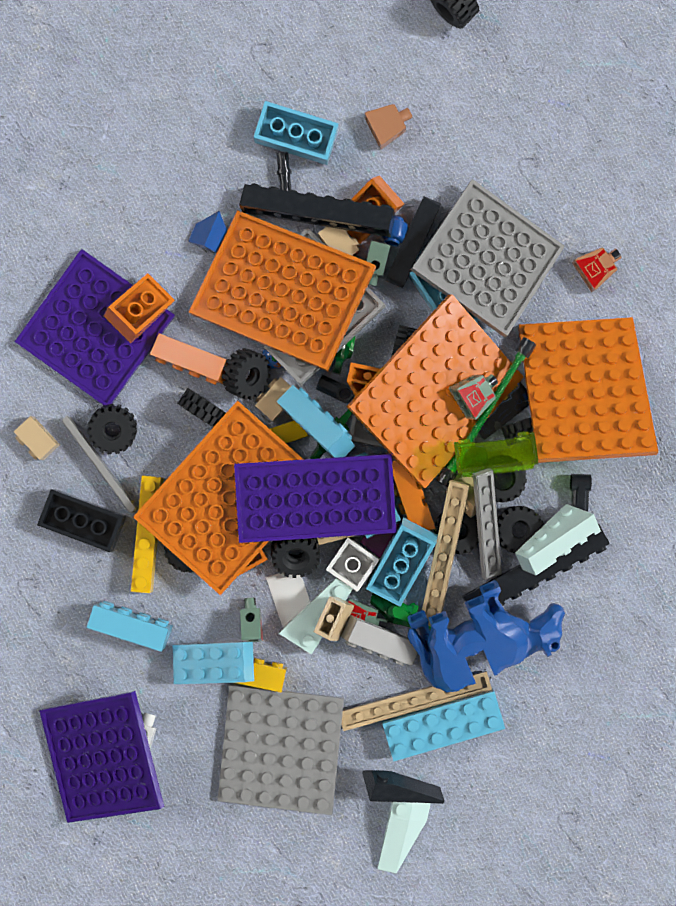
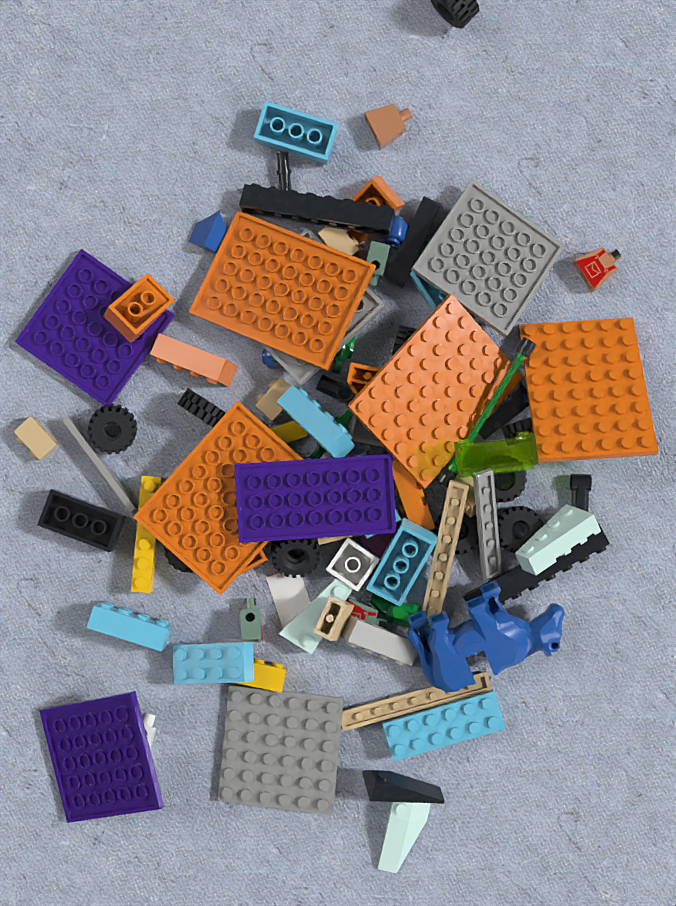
black tyre [222,348,271,400] -> none
torso [448,374,498,420] -> none

